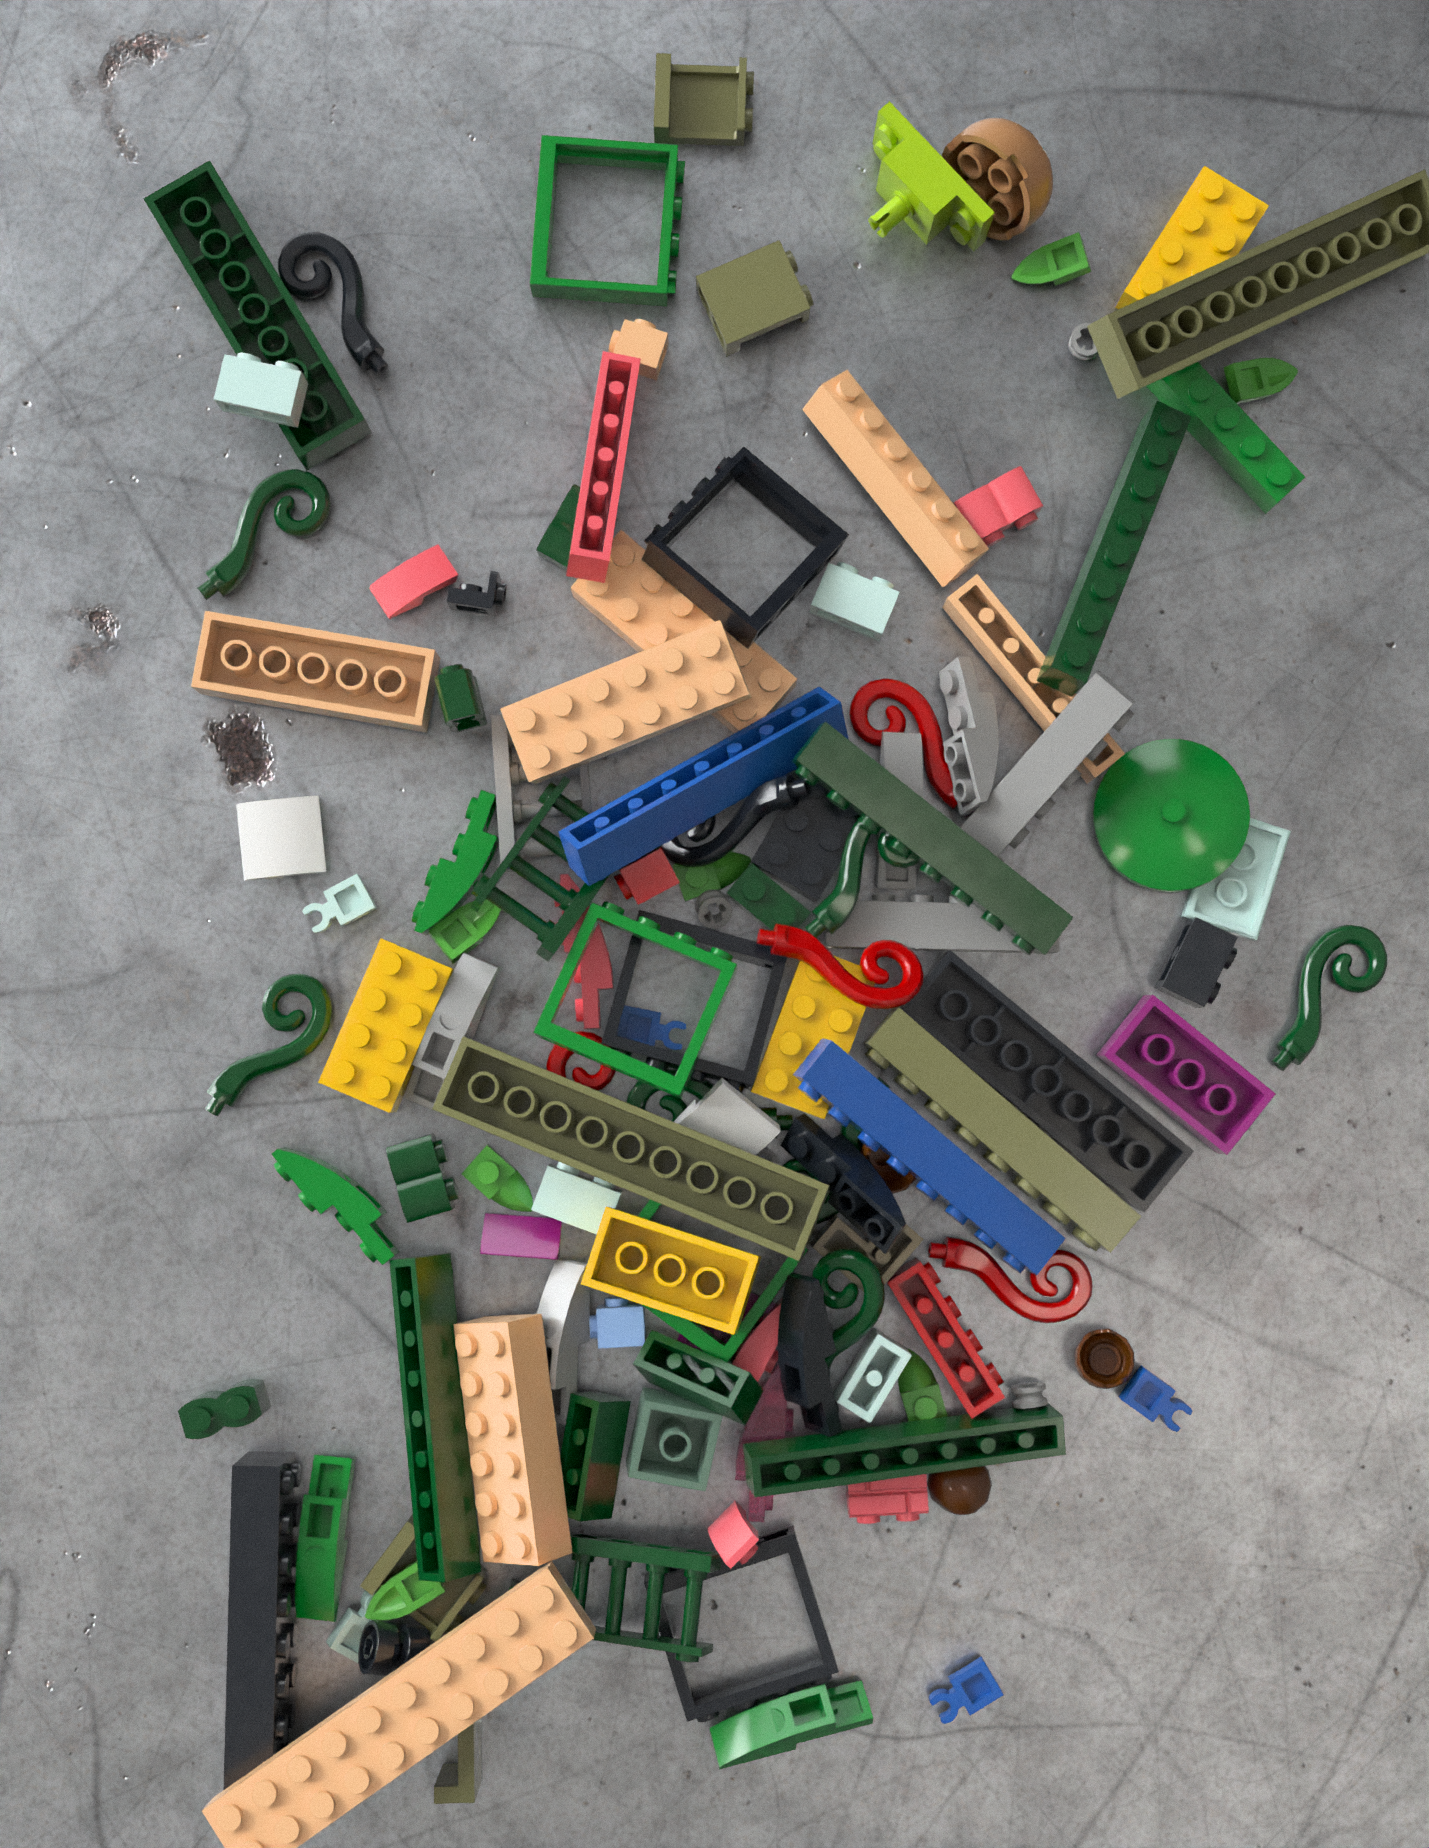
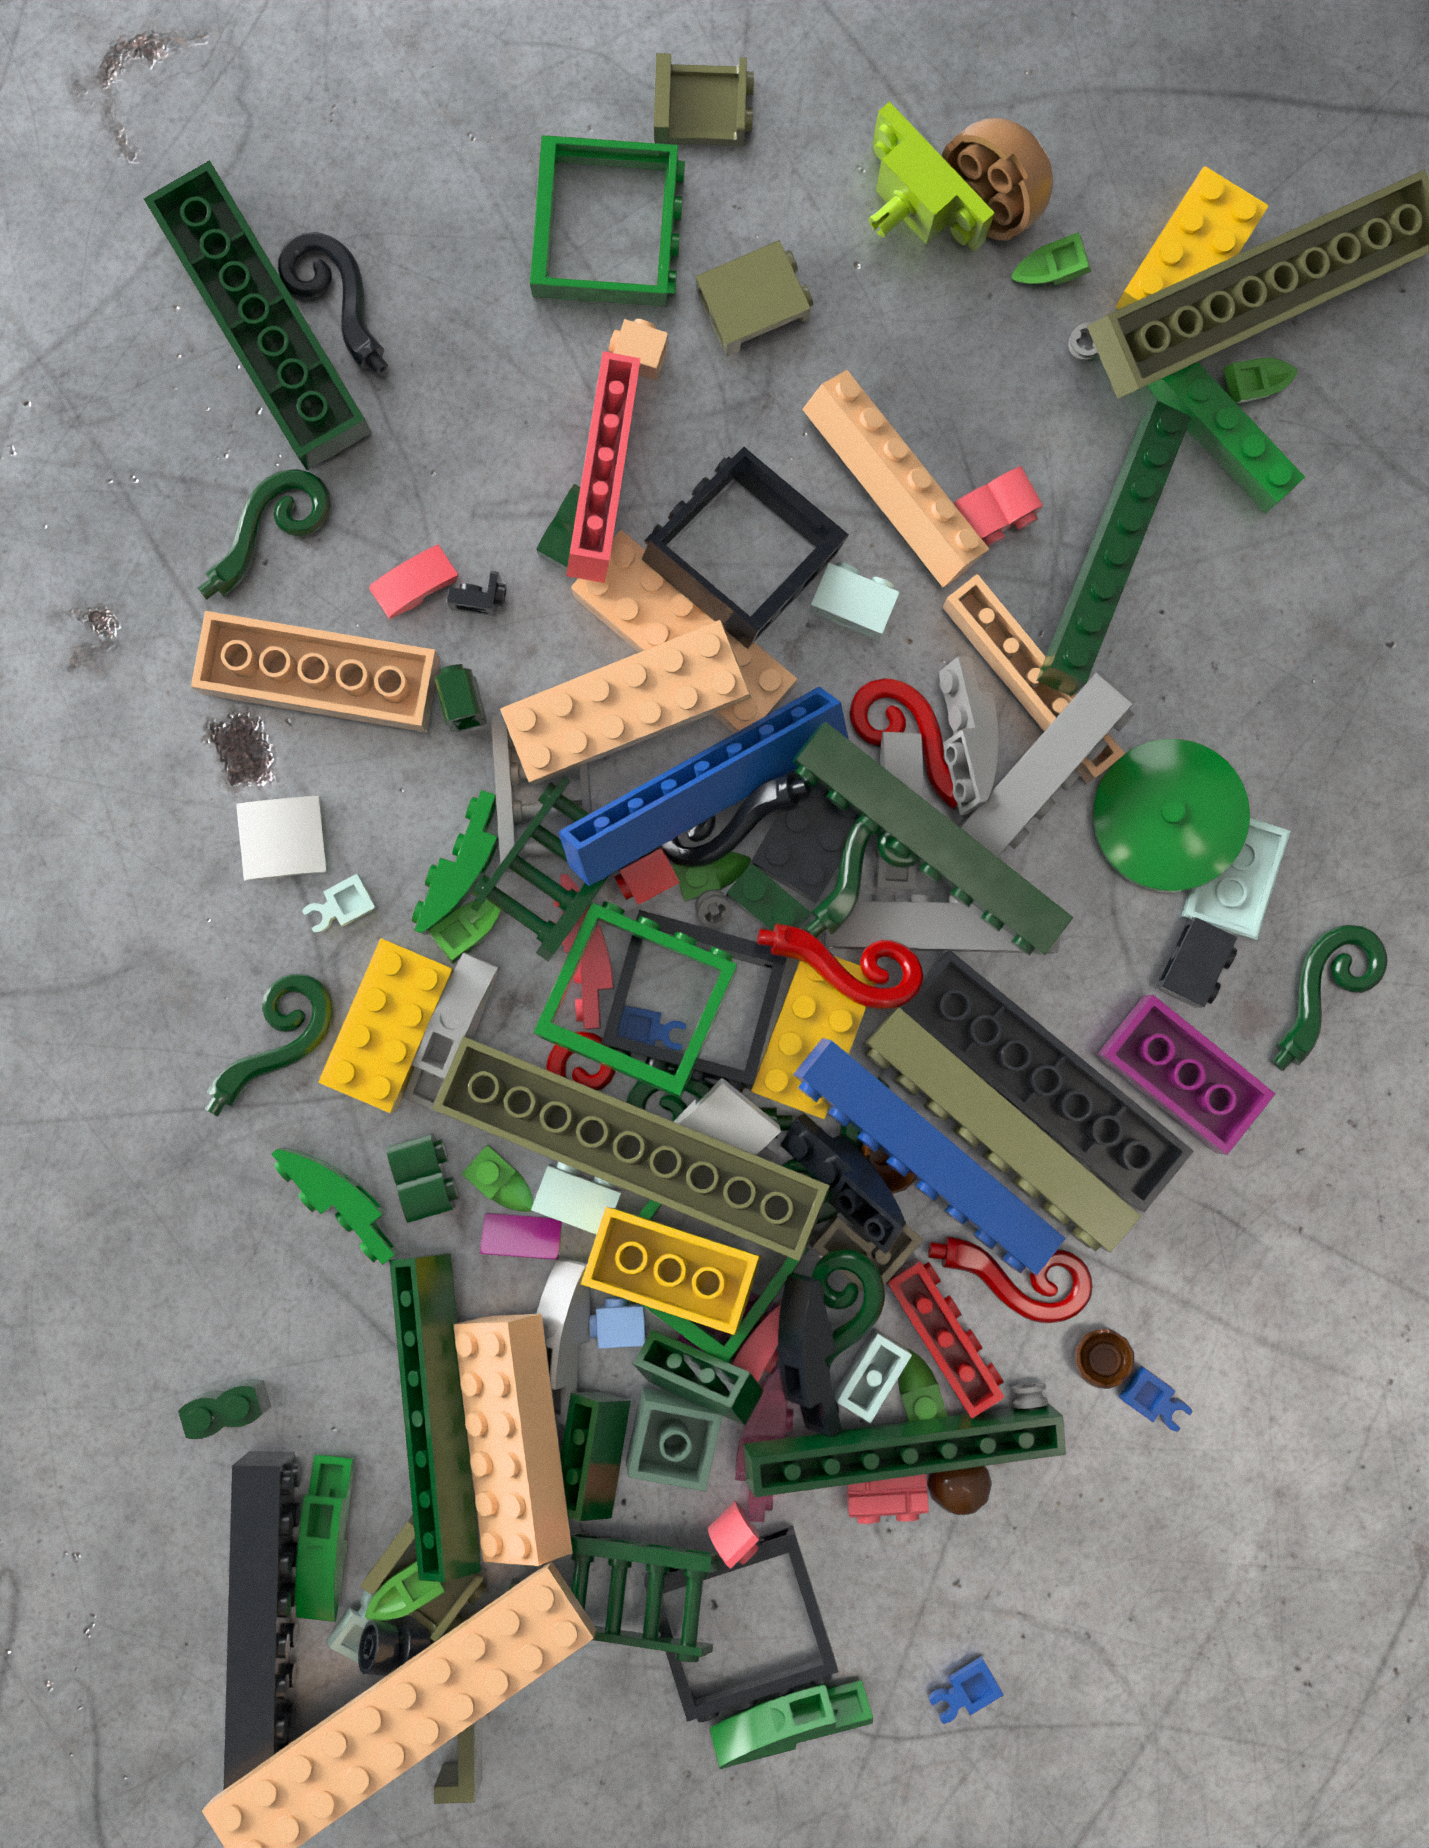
light aqua brick [214,353,308,428] -> none

